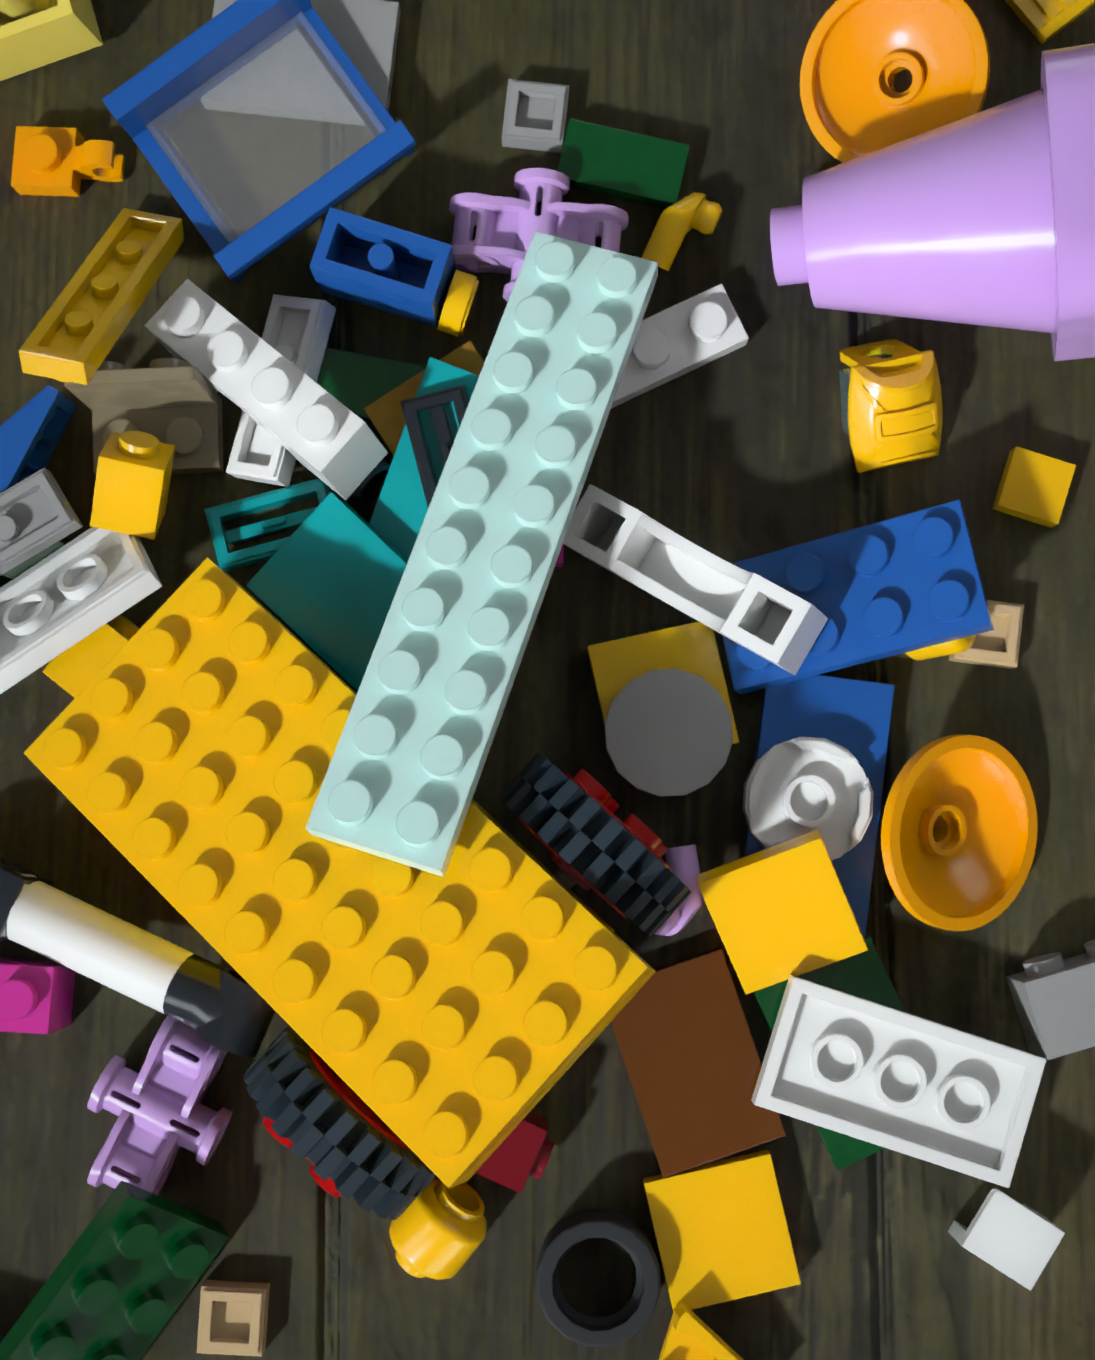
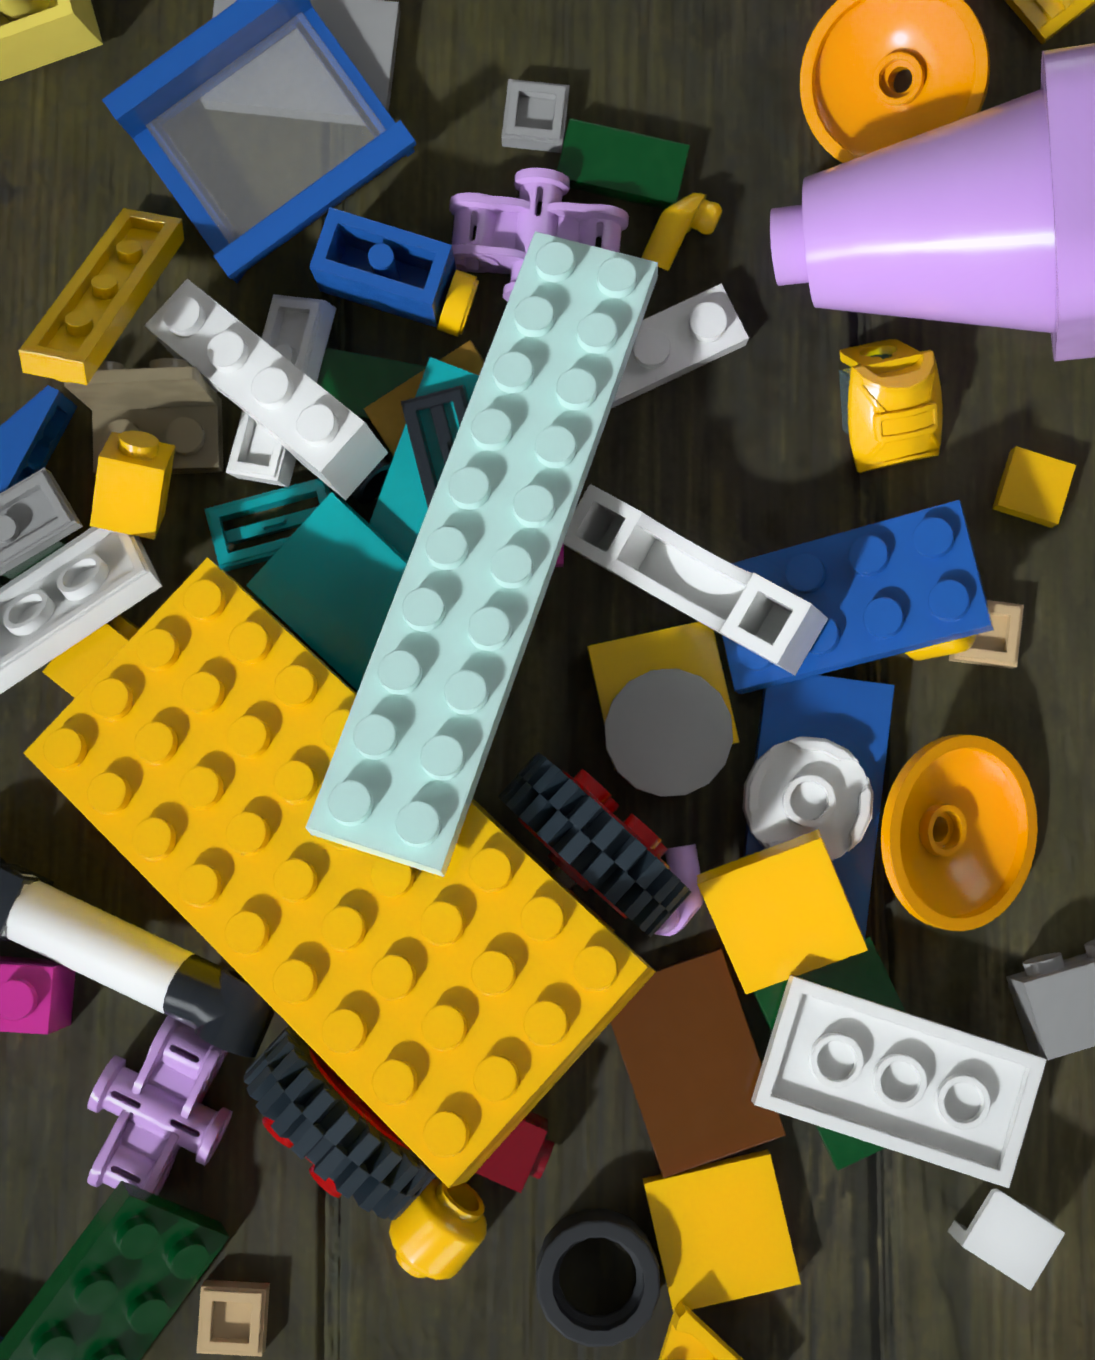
light orange plate [11,126,125,197] -> none

